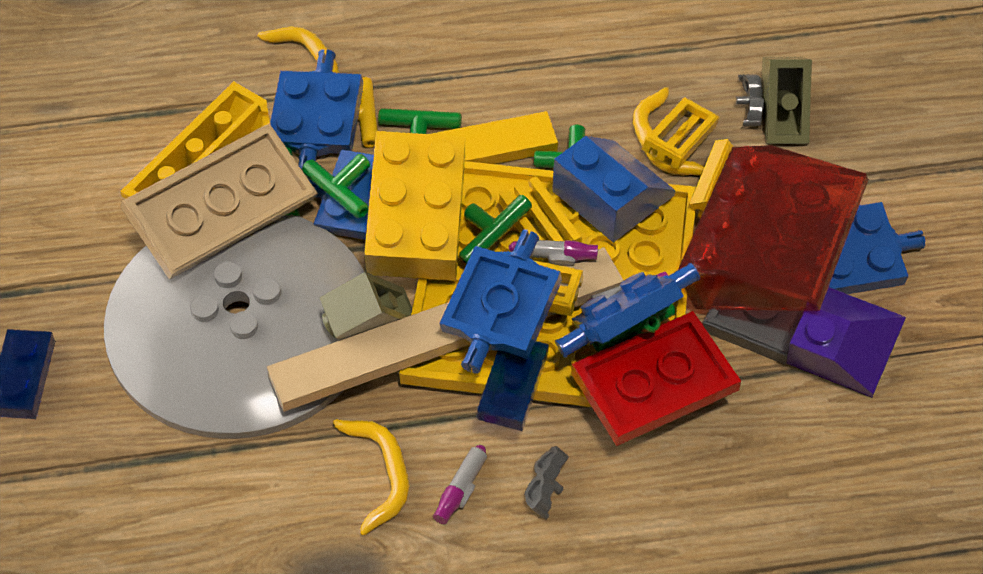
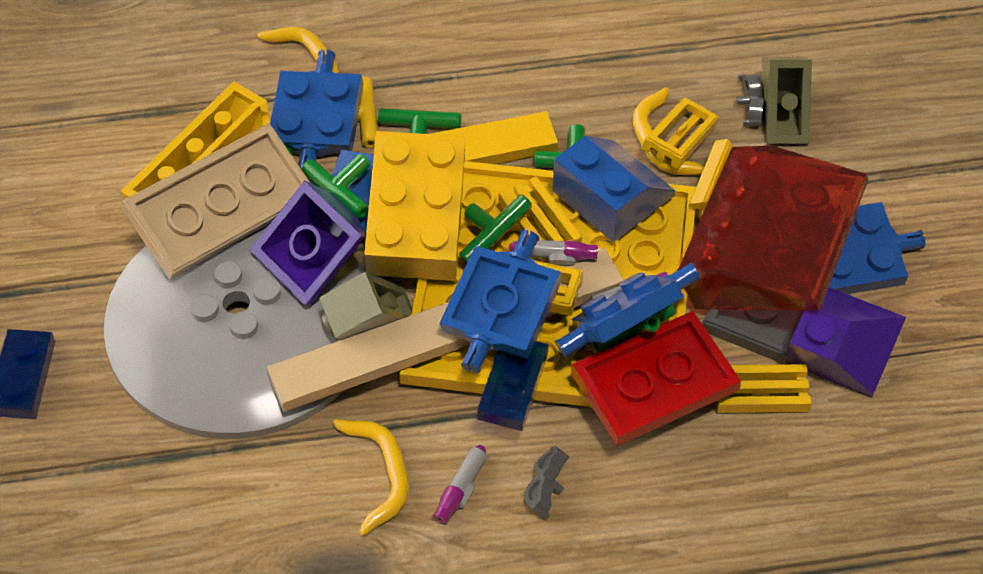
none -> dark purple slope [250,180,366,307]
none -> yellow tile [716,364,812,413]

